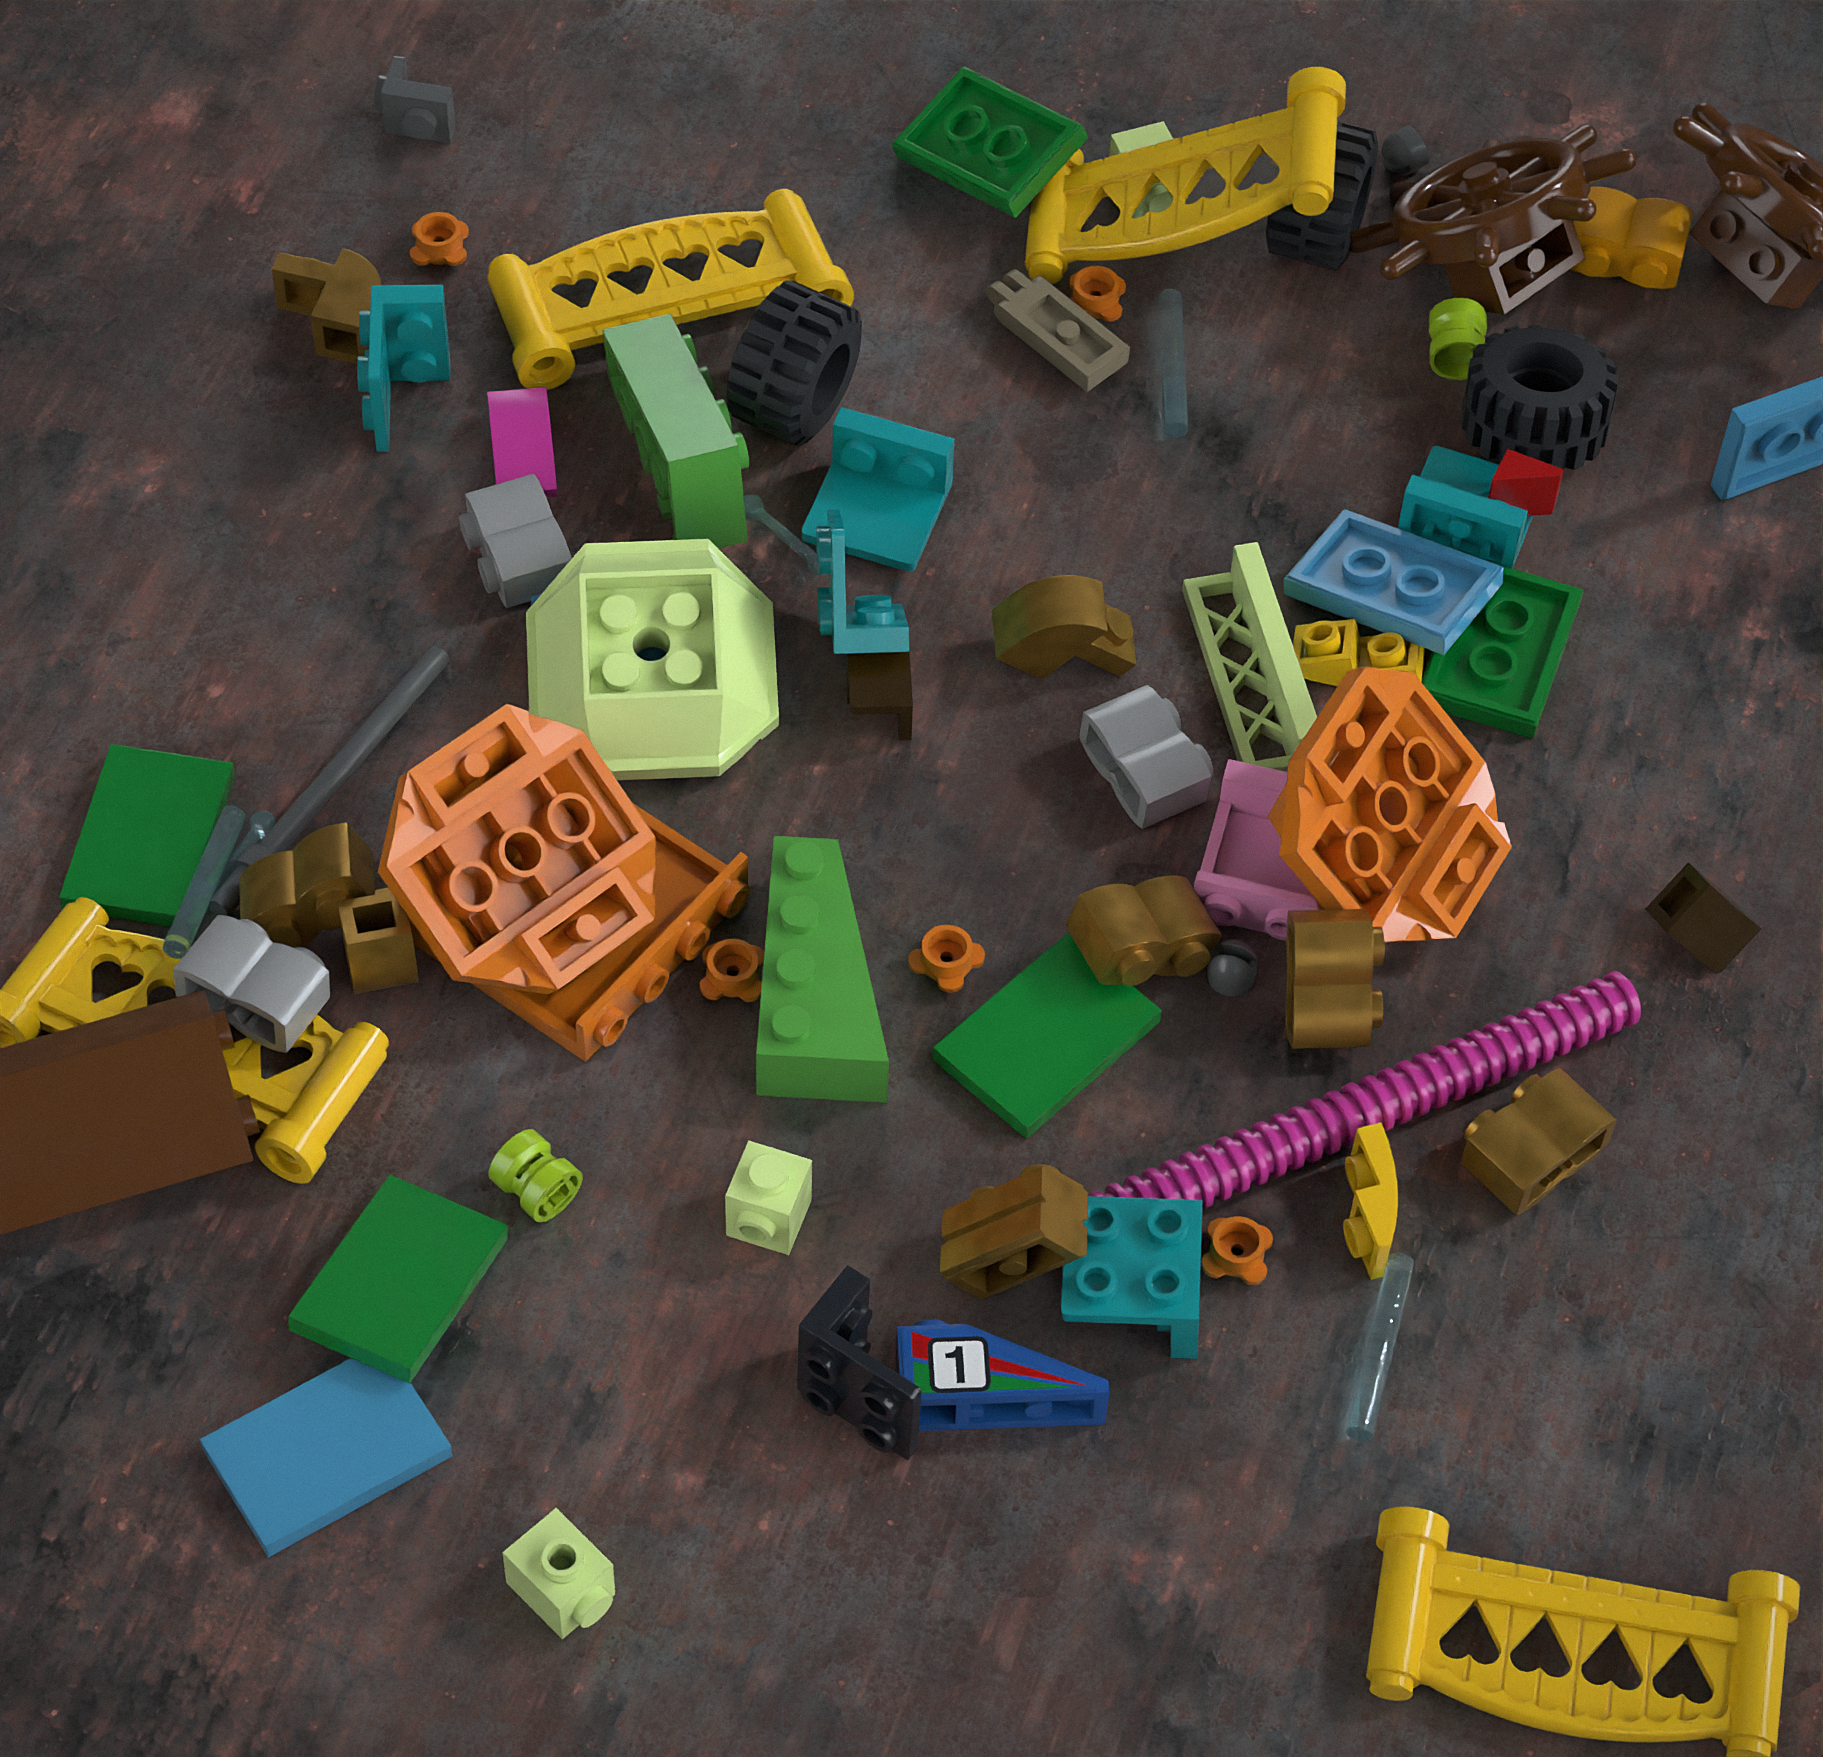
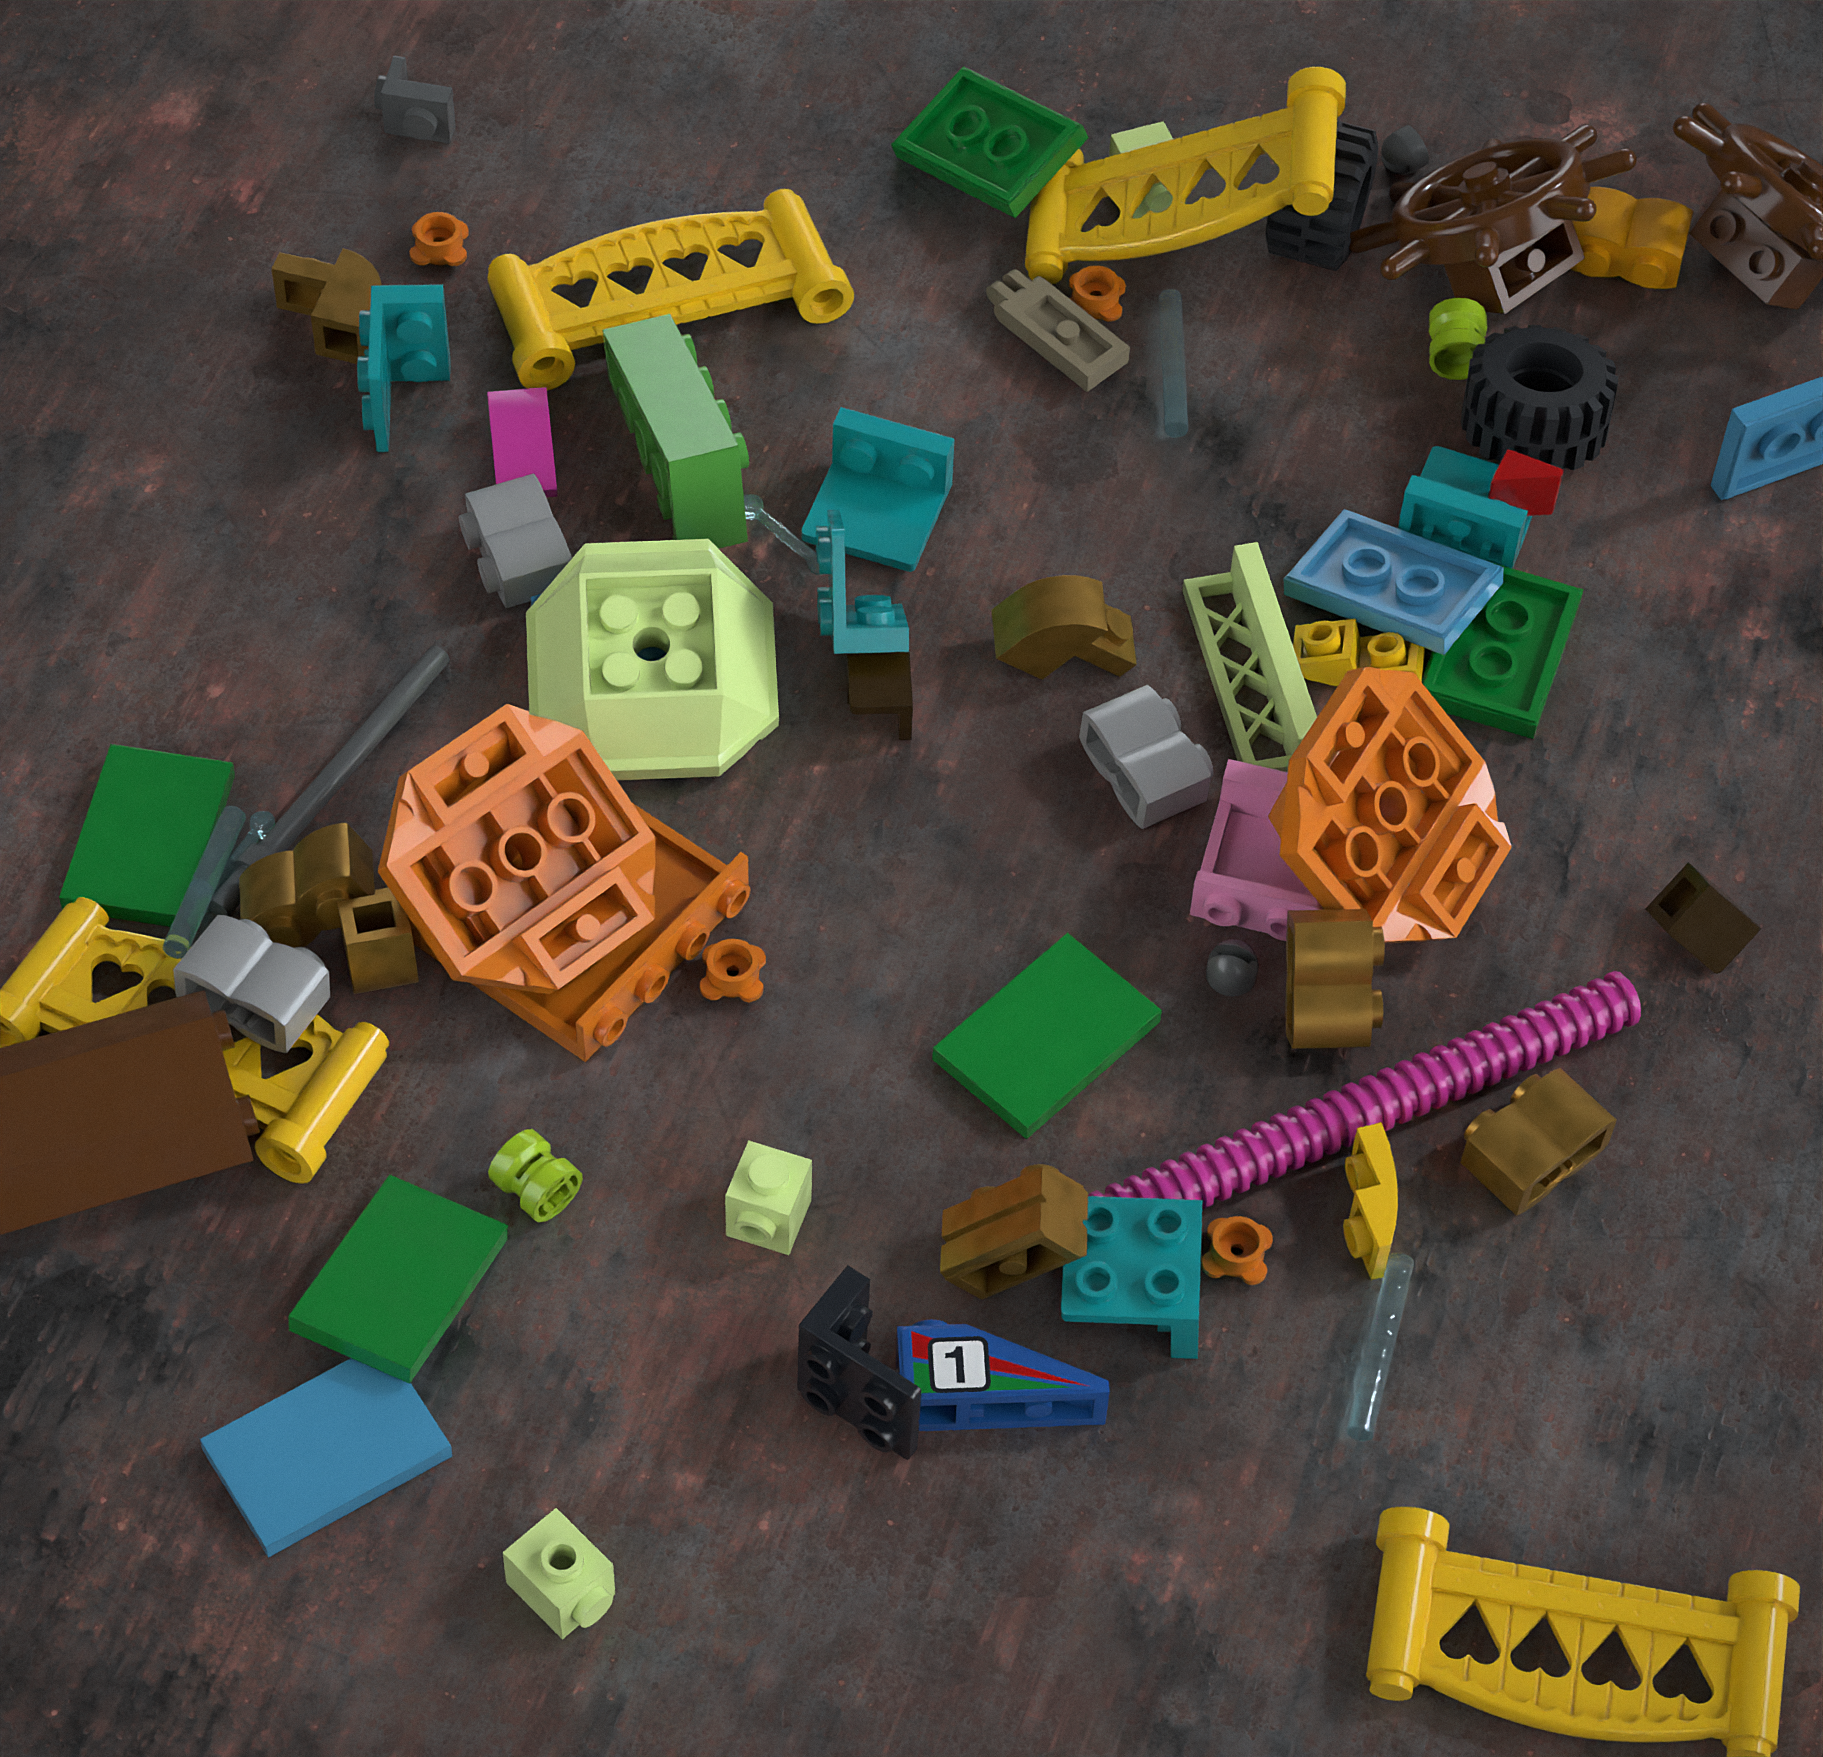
black tyre [726,280,862,446] -> none
bright green wedge [756,836,889,1103] -> none
orange plate [908,925,985,993] -> none
pearl gold brick [1065,875,1222,986] -> none

